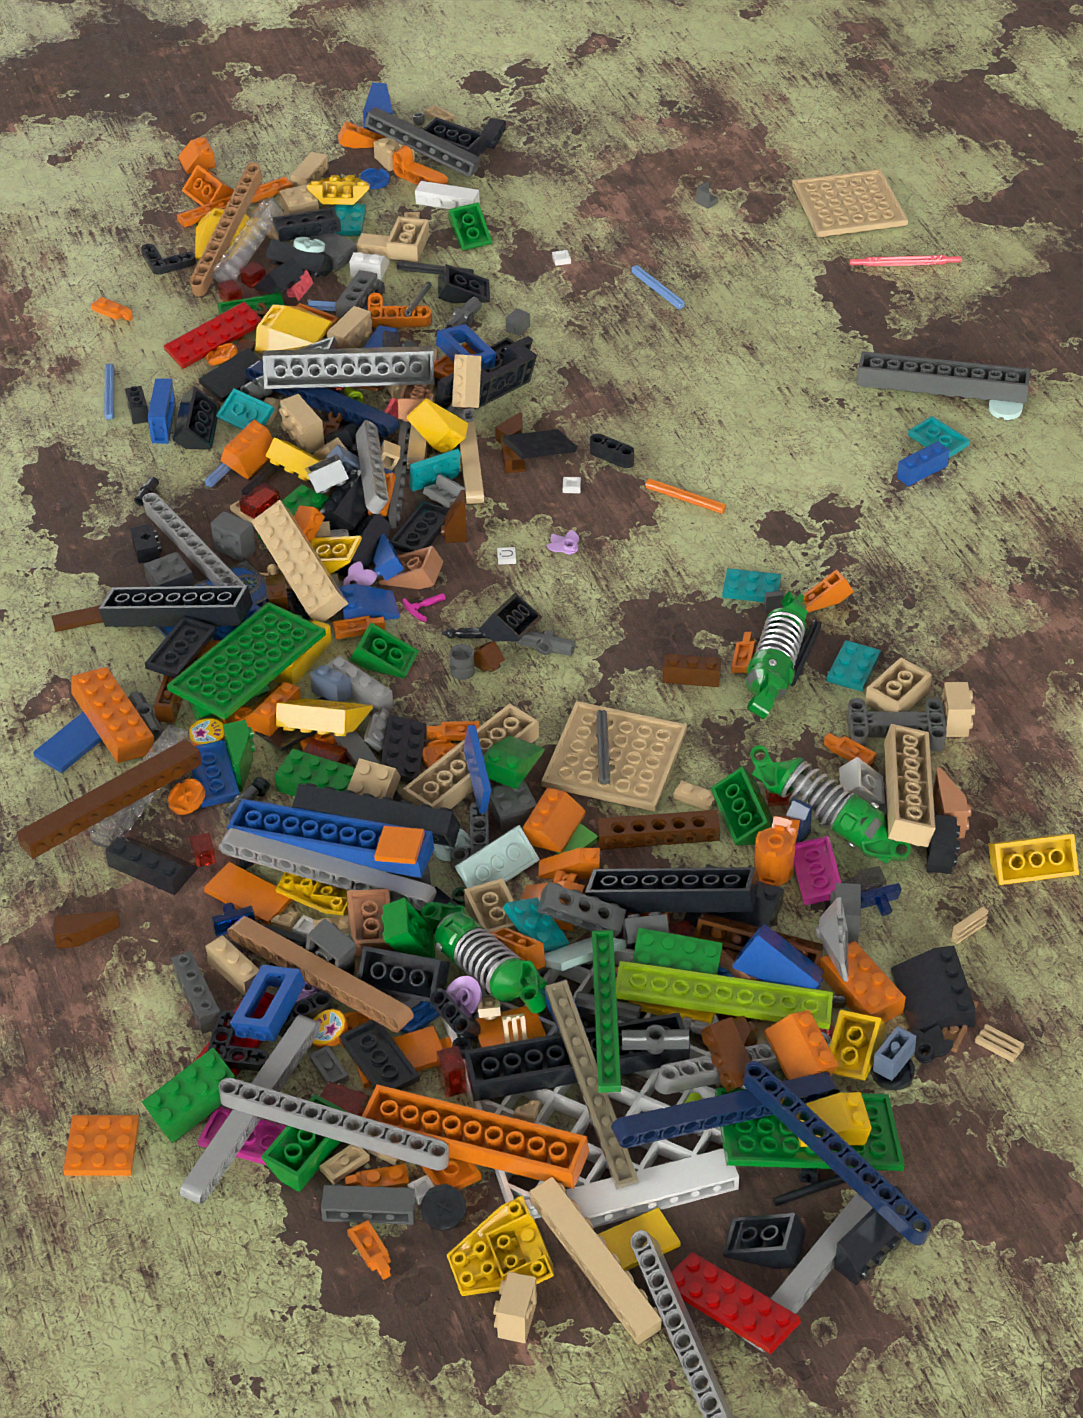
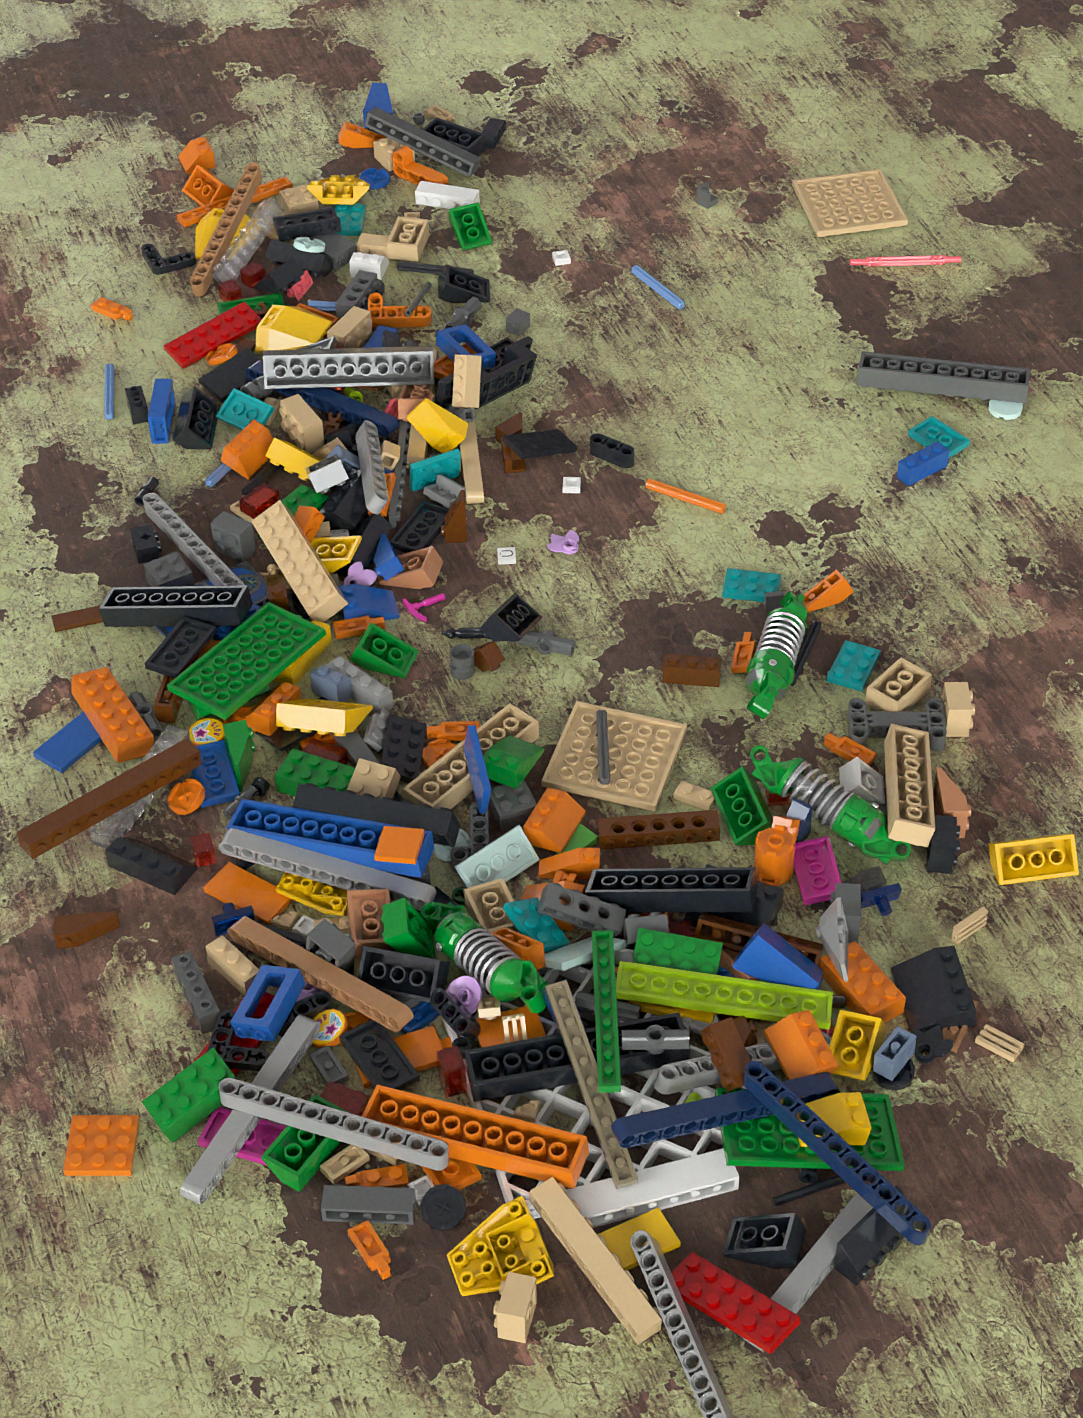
tan brick [290,152,328,188] -> none

